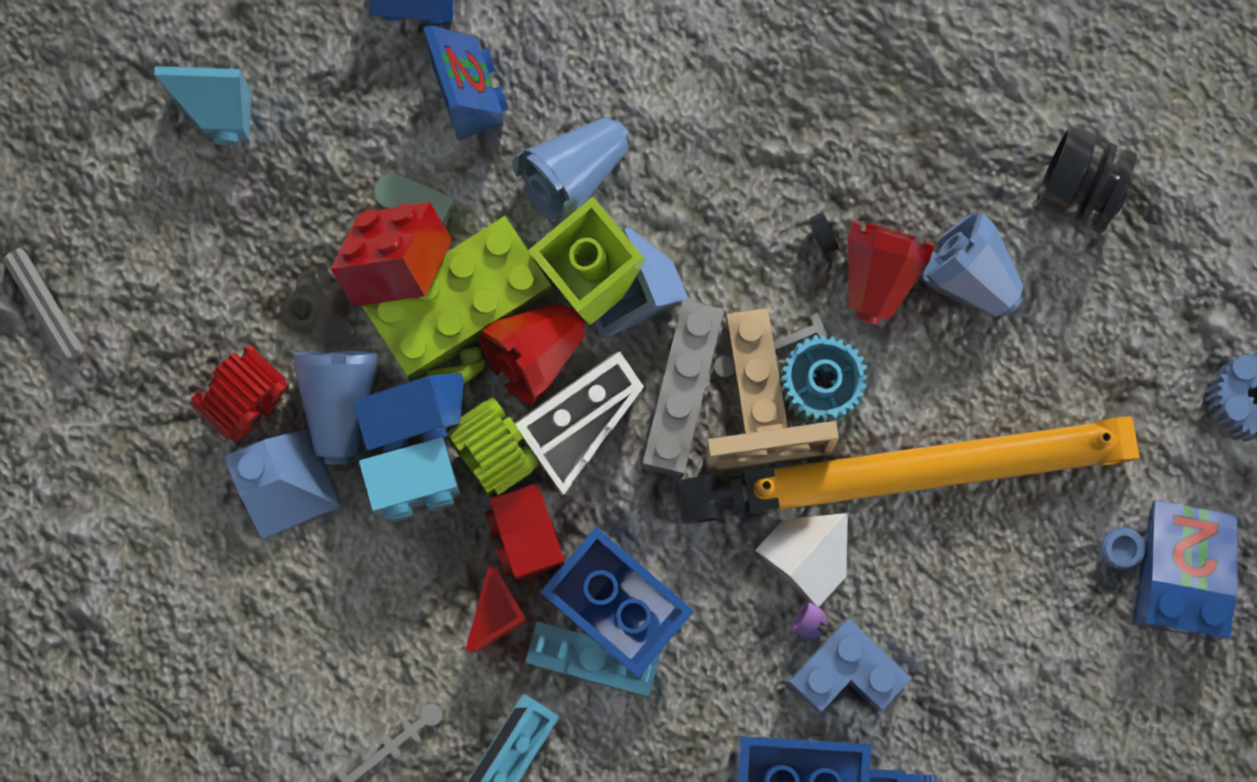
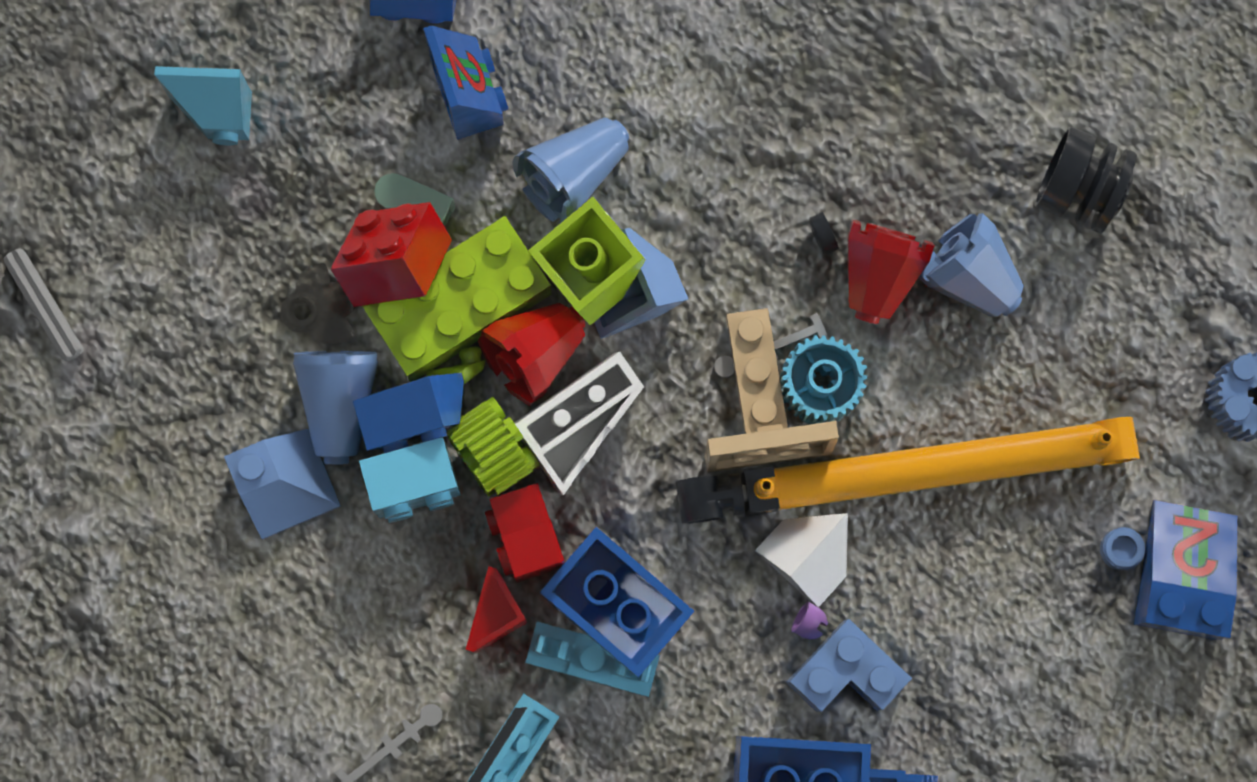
red brick [189,344,289,445] -> none
light grey arch [641,299,724,479] -> none

